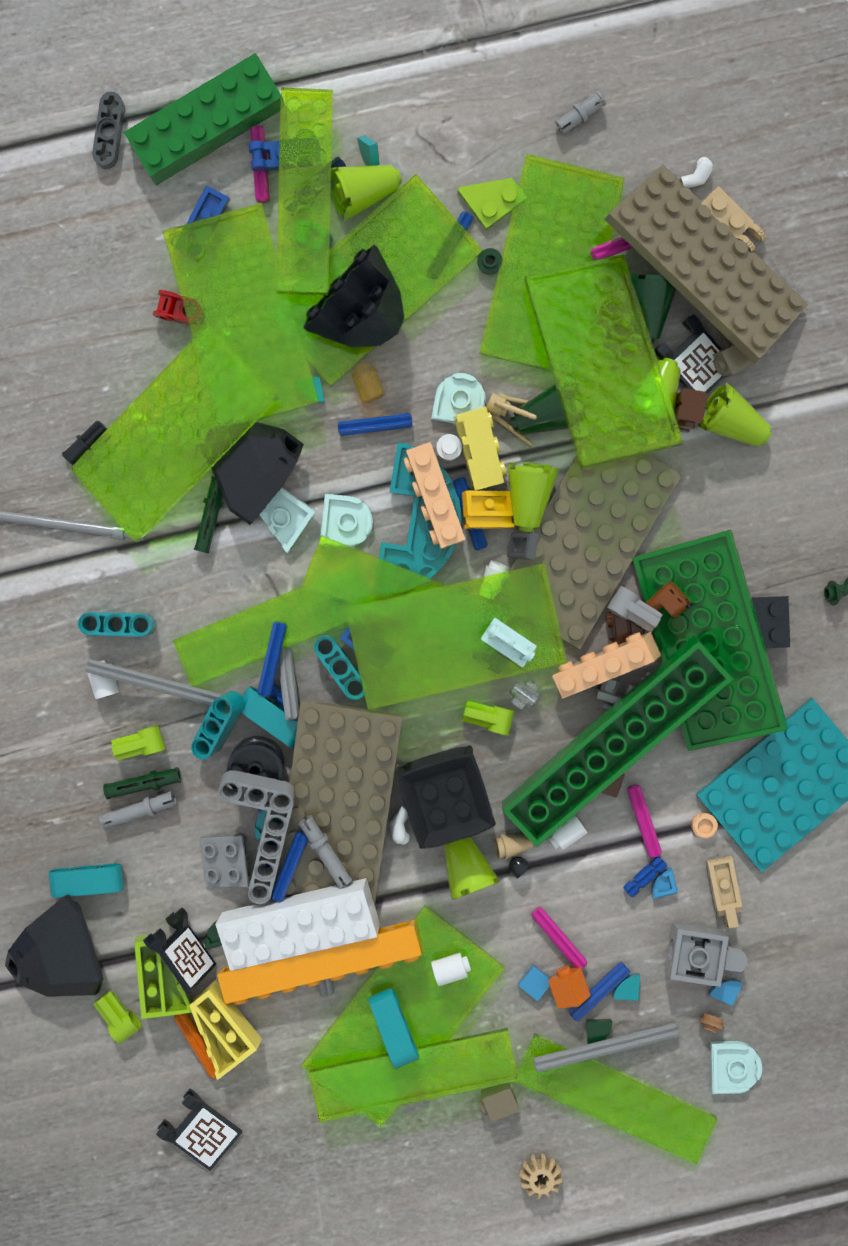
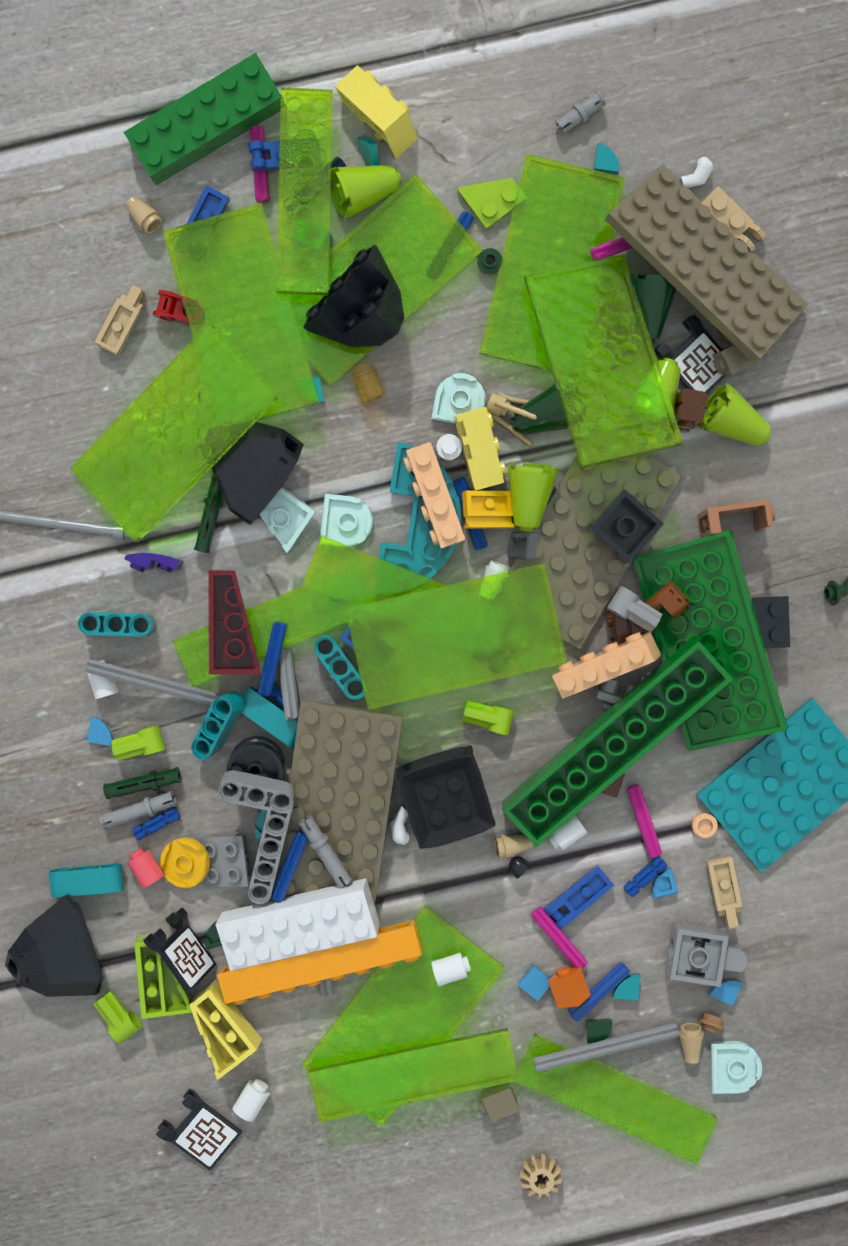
black axle [62,420,107,465] -> none
dark grey beam [92,92,125,169] -> none
orange axle [174,1013,216,1079] -> none
blue axle [338,413,413,436] -> none
teal beam [368,988,419,1069] -> none
lime cone [444,837,499,900] -> none
light aqua hinge [481,618,537,668] -> none
clear gear [509,678,540,709] -> none
none -> dark azure tile [86,716,114,746]
none -> tan hinge [95,285,145,357]
none -> dark purple slope [124,553,183,572]
none -> tan cone [126,196,162,234]
none -> coral brick [127,848,164,889]
none -> blue axle [132,807,181,840]
none -> yellow tile [160,837,210,889]
none -> wedge [208,570,261,675]
none -> white brick [233,1079,270,1122]
none -> light yellow wedge [335,65,418,159]
none -> blue plate [543,865,614,929]
none -> black brick [587,490,664,564]
none -> teal tile [593,143,619,175]
none -> tan cone [679,1023,704,1064]
none -> nougat panel [697,500,775,538]

